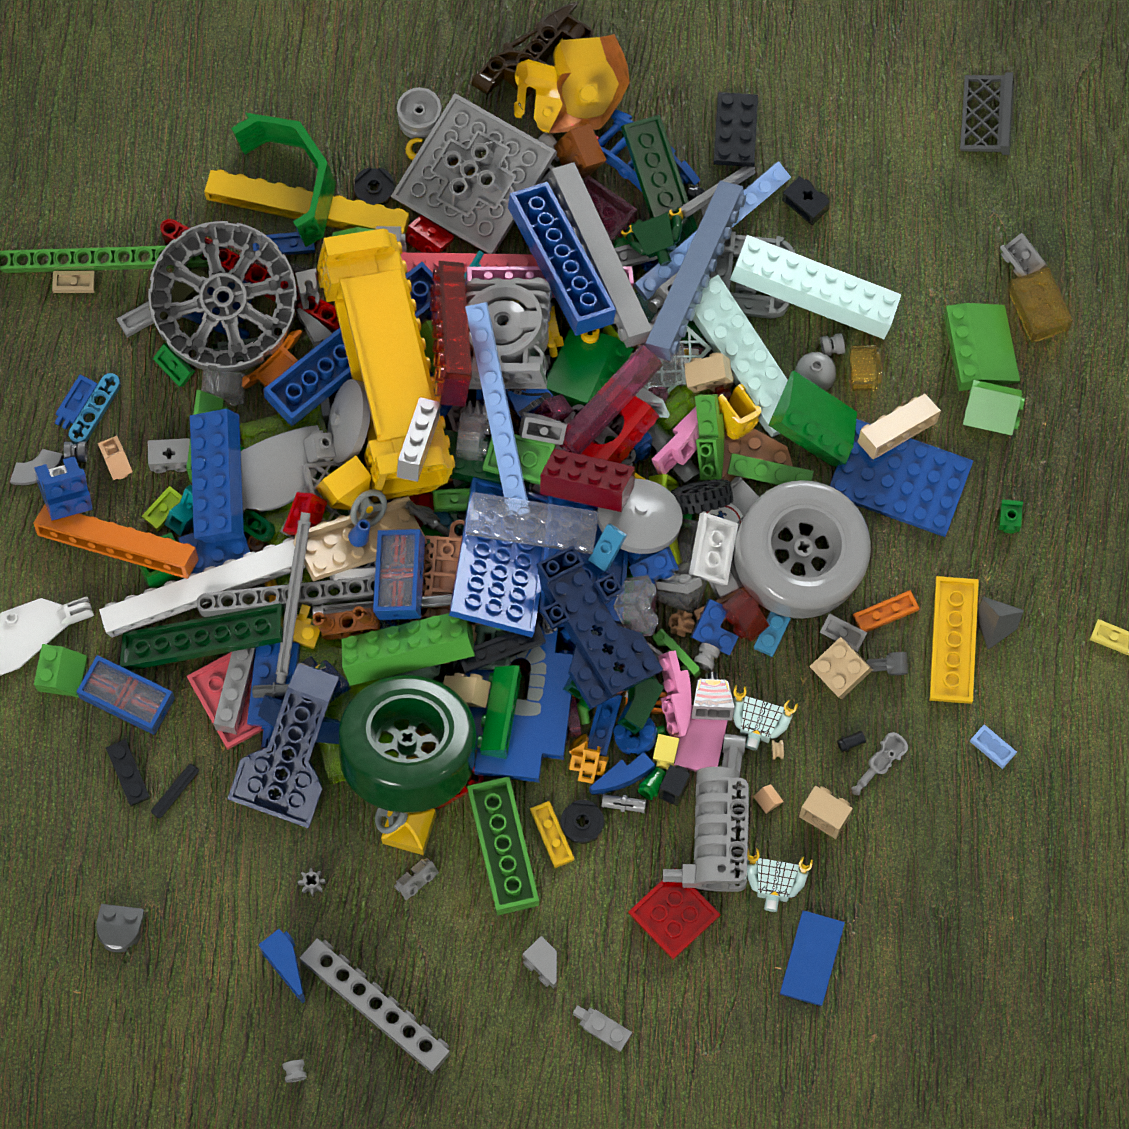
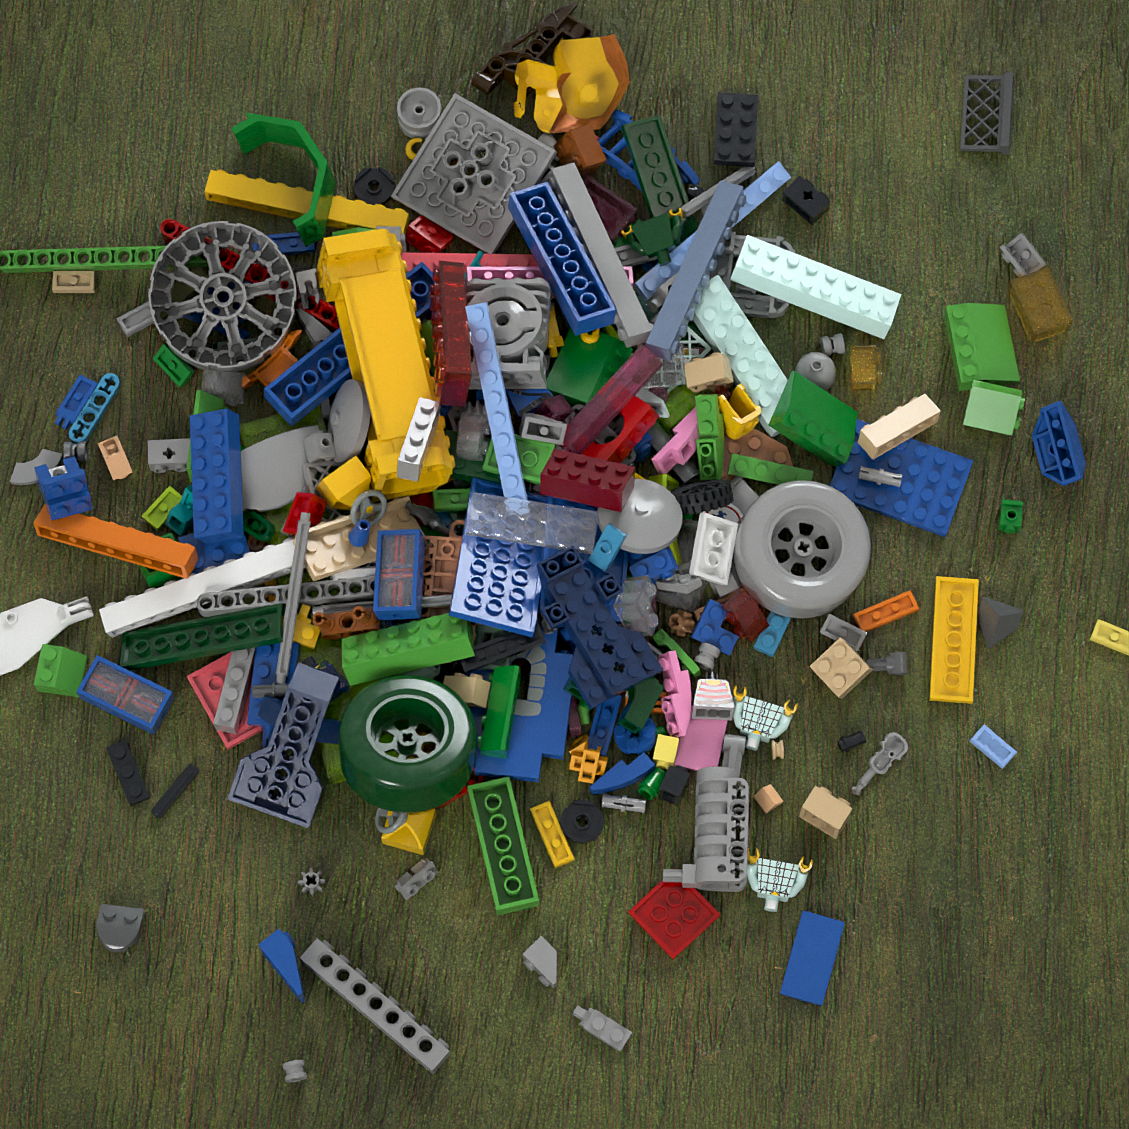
none -> light grey pin [858,466,902,487]
none -> blue wedge [1032,401,1086,486]

